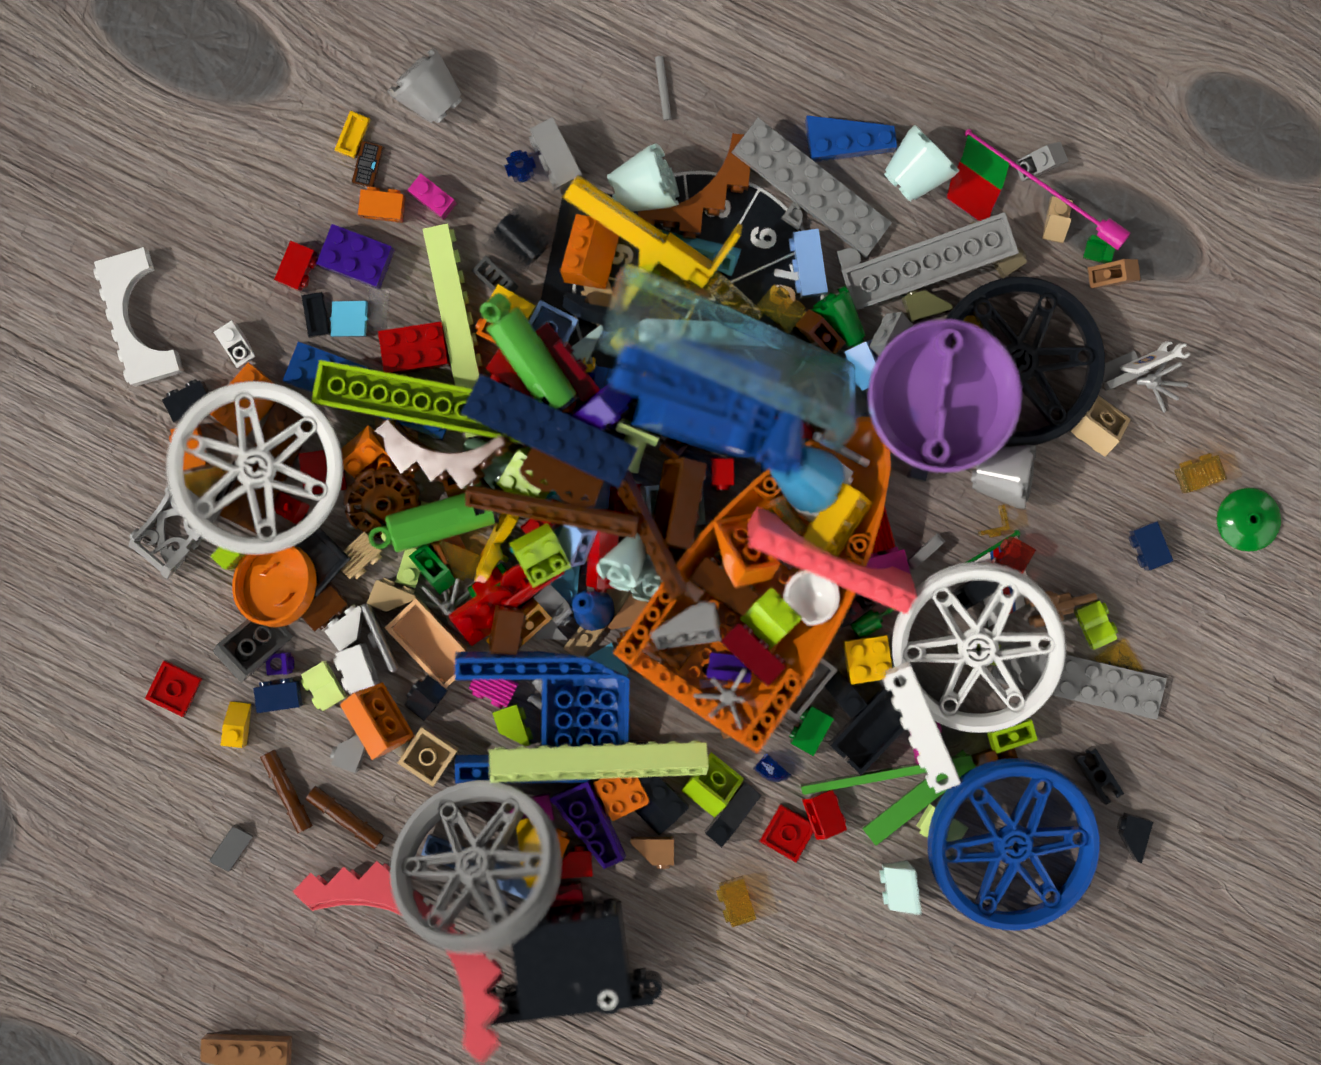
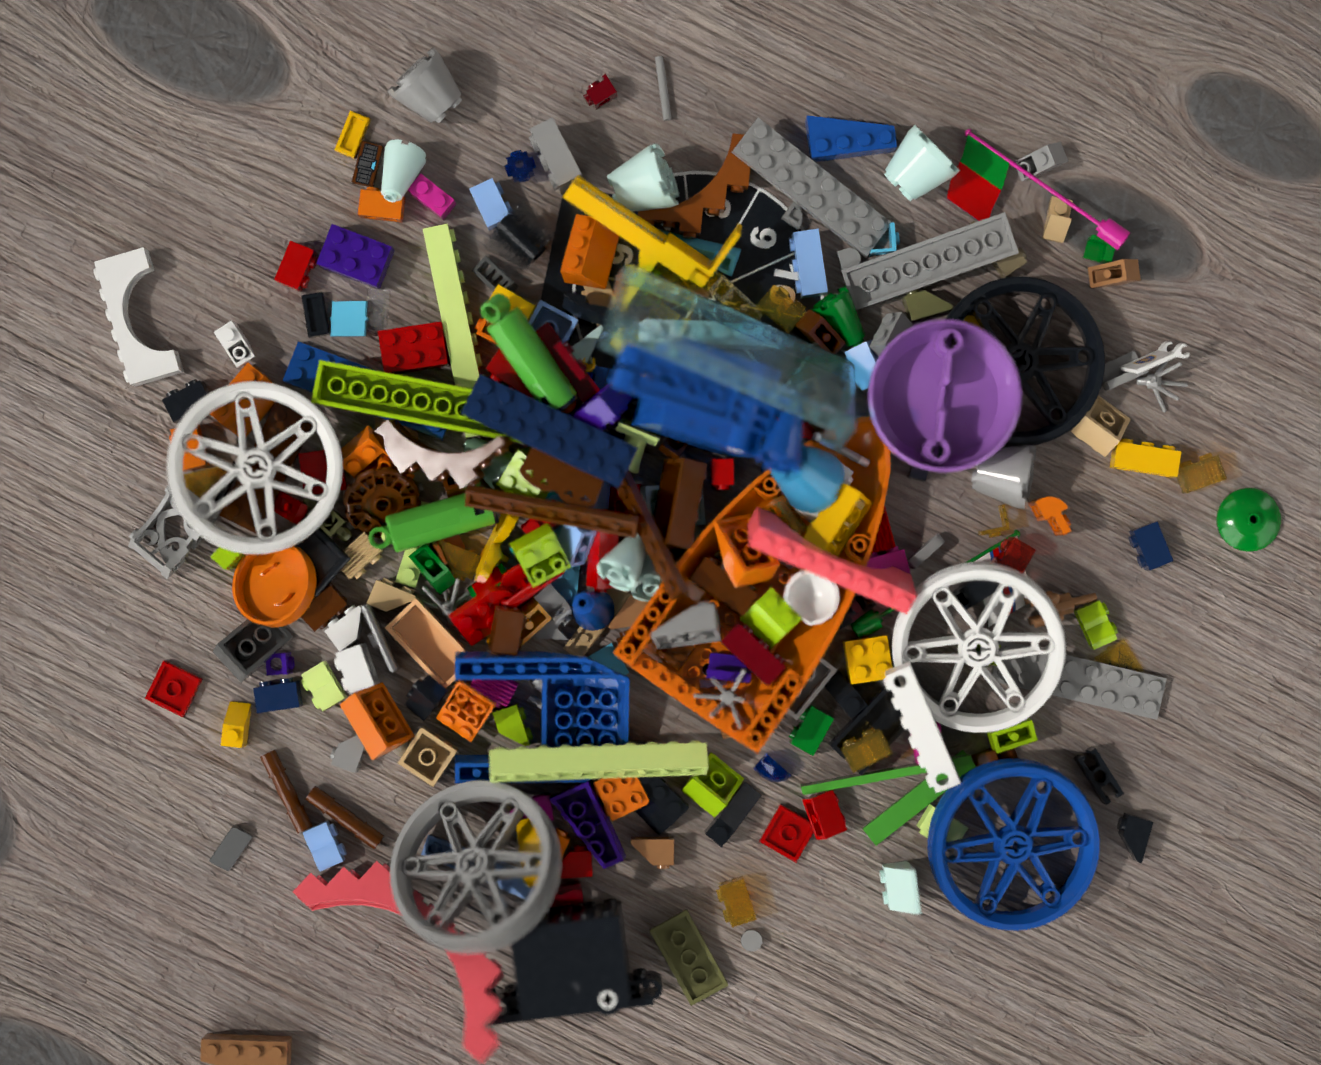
none -> olive piece [303,498,353,542]
none -> light blue brick [303,820,347,872]
none -> light aqua cone [381,139,426,202]
none -> orange slope [436,680,495,742]
none -> light blue brick [469,178,513,231]
none -> dark red brick [583,74,617,110]
none -> olive plate [650,909,728,1006]
none -> light grey tile [741,929,762,952]
none -> clear yellow brick [840,727,892,773]
none -> medium azure bracket [869,222,900,256]
none -> orange brick [1028,497,1071,536]
none -> yellow brick [1109,438,1181,478]

